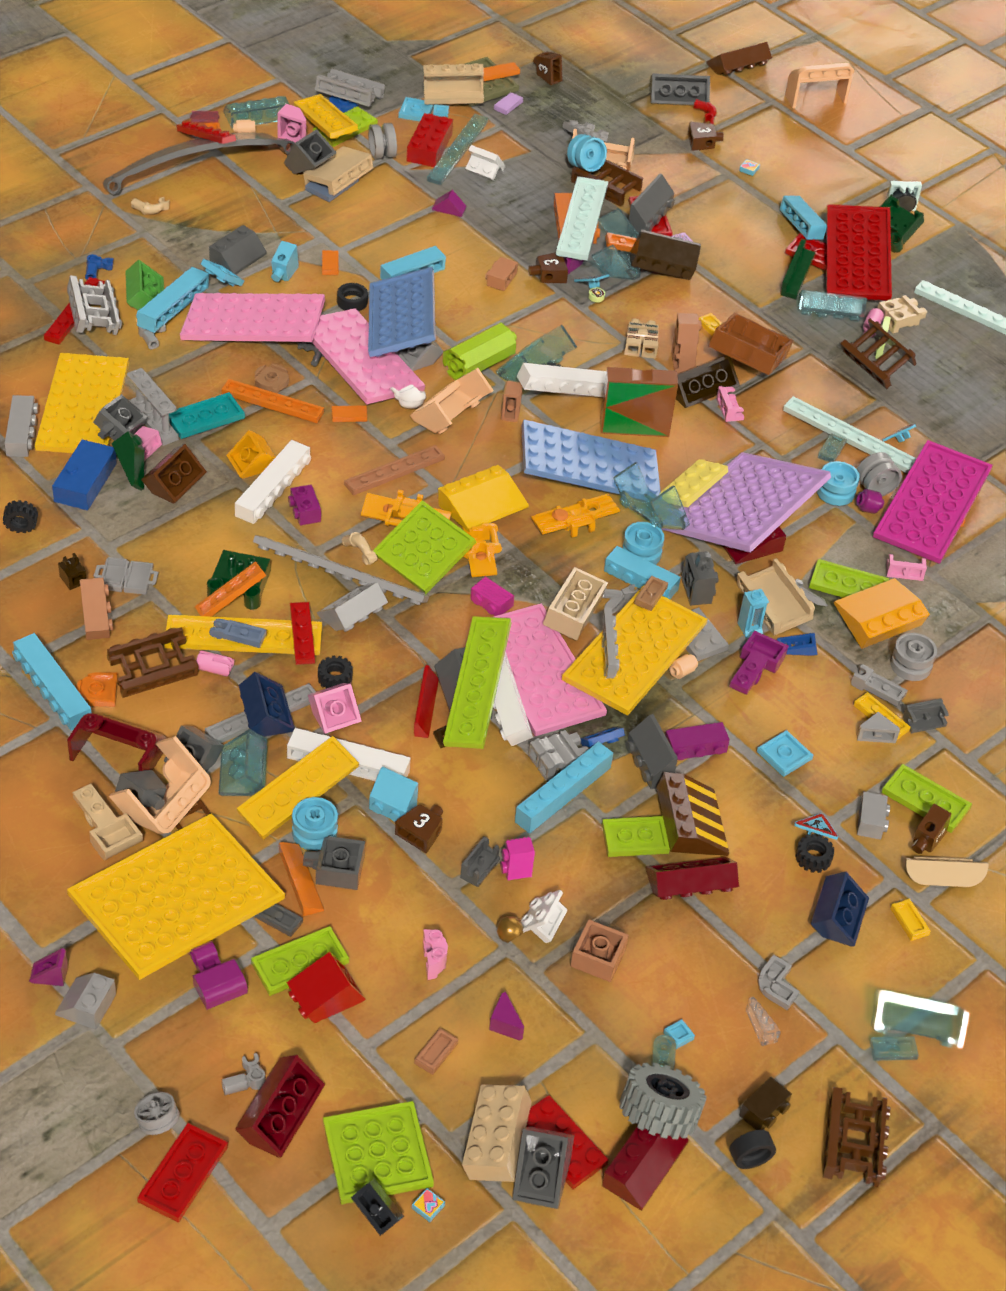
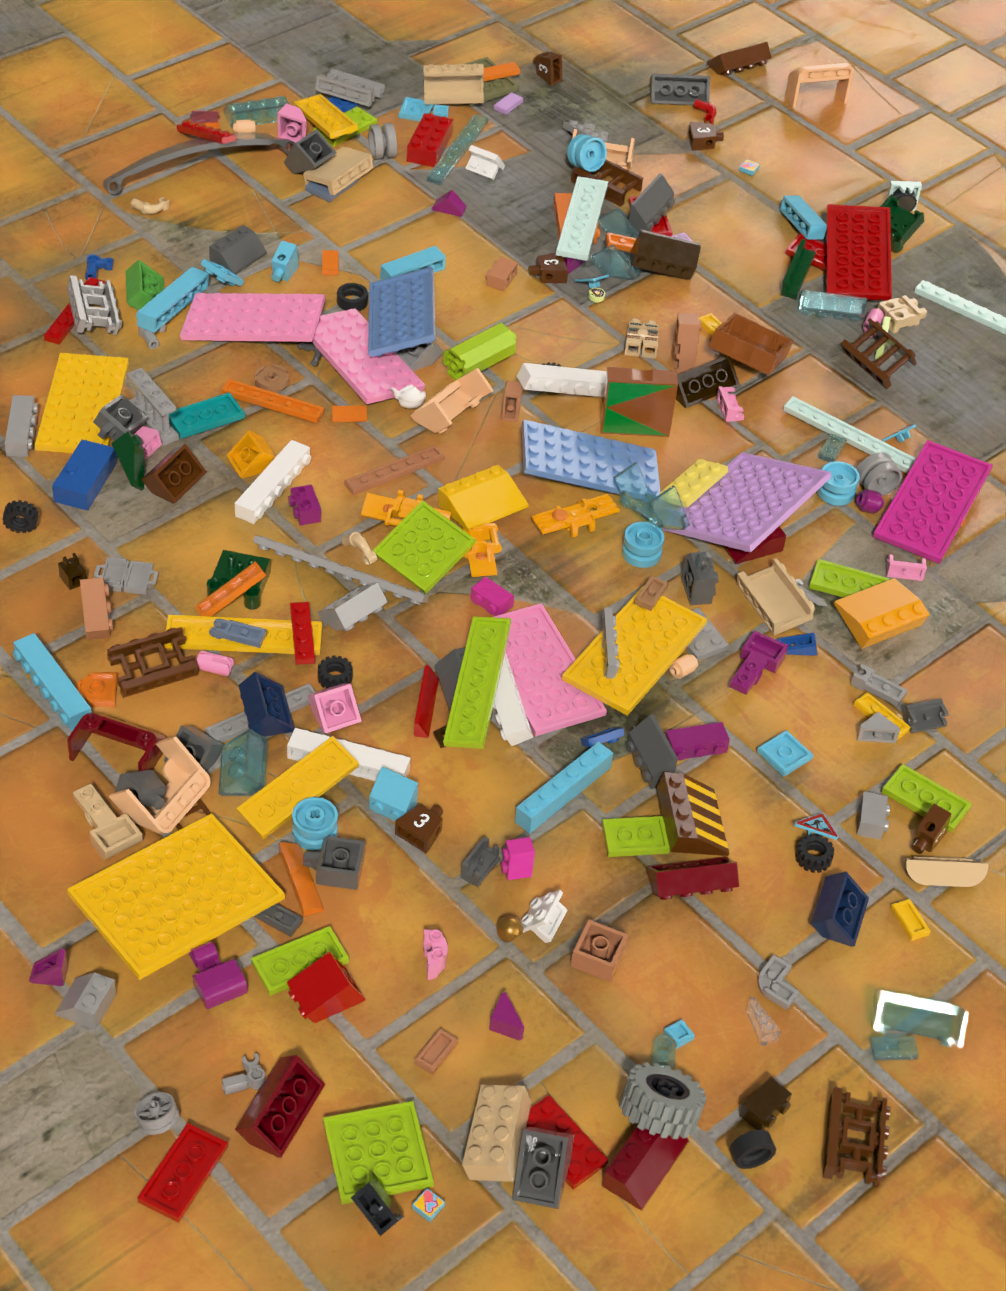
clear light blue windscreen [496,325,577,382] -> none
light grey hips [528,730,588,782] -> none
tan brick [543,567,608,640] -> none
light grey piece [603,584,638,611] -> none
medium azure brick [604,546,681,599] -> none
medium azure window [738,589,769,638] -> none
light grey wheel [890,633,937,681] -> none

